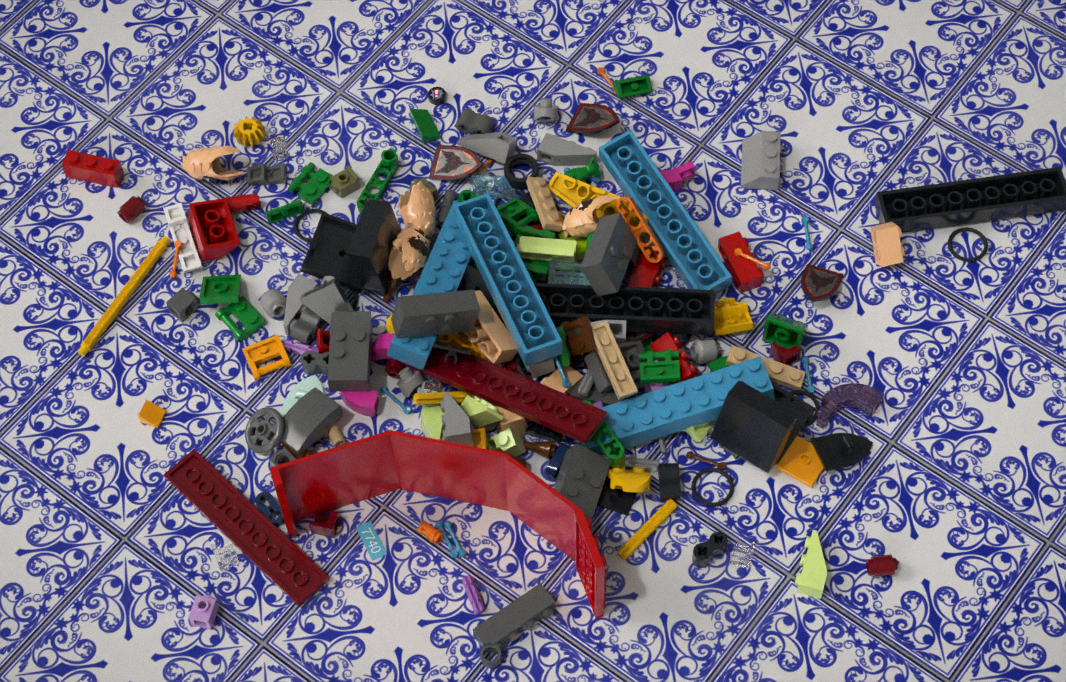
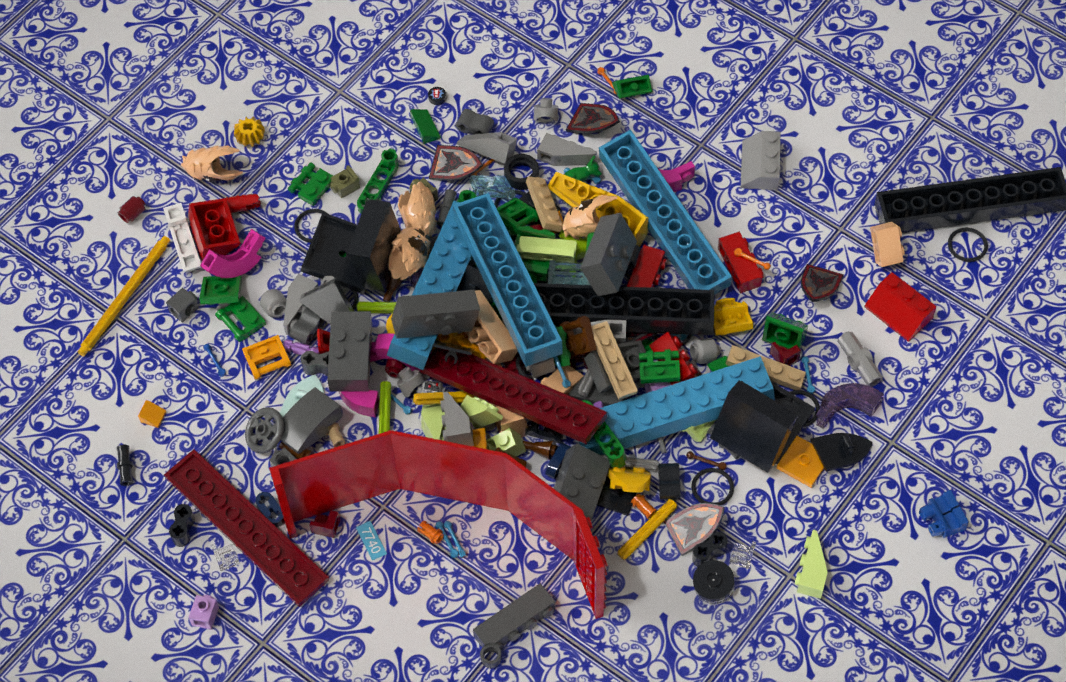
red brick [62,150,124,188] -> none
orange hinge [169,240,183,278] -> none
dark grey slope [247,163,287,185] -> none
green slope [264,199,304,224] -> none
clear bush [270,137,289,161] -> none
medium lavender axle [462,575,485,615] -> none
orange beam [616,196,664,263] -> none
dark azure hinge [801,216,813,250] -> none
dark red brick [866,554,898,577] -> none
none -> black pin [117,444,133,486]
none -> black axle [169,504,195,547]
none -> dark pink arch [200,229,265,278]
none -> blue hinge [203,344,226,377]
none -> lime axle [357,301,396,313]
none -> lime axle [379,381,391,434]
none -> orange pin [631,493,657,519]
none -> shield [664,503,725,556]
none -> black piece [693,560,735,605]
none -> light grey piece [837,331,883,387]
none -> red slope [864,272,937,342]
none -> blue hips [919,490,969,538]

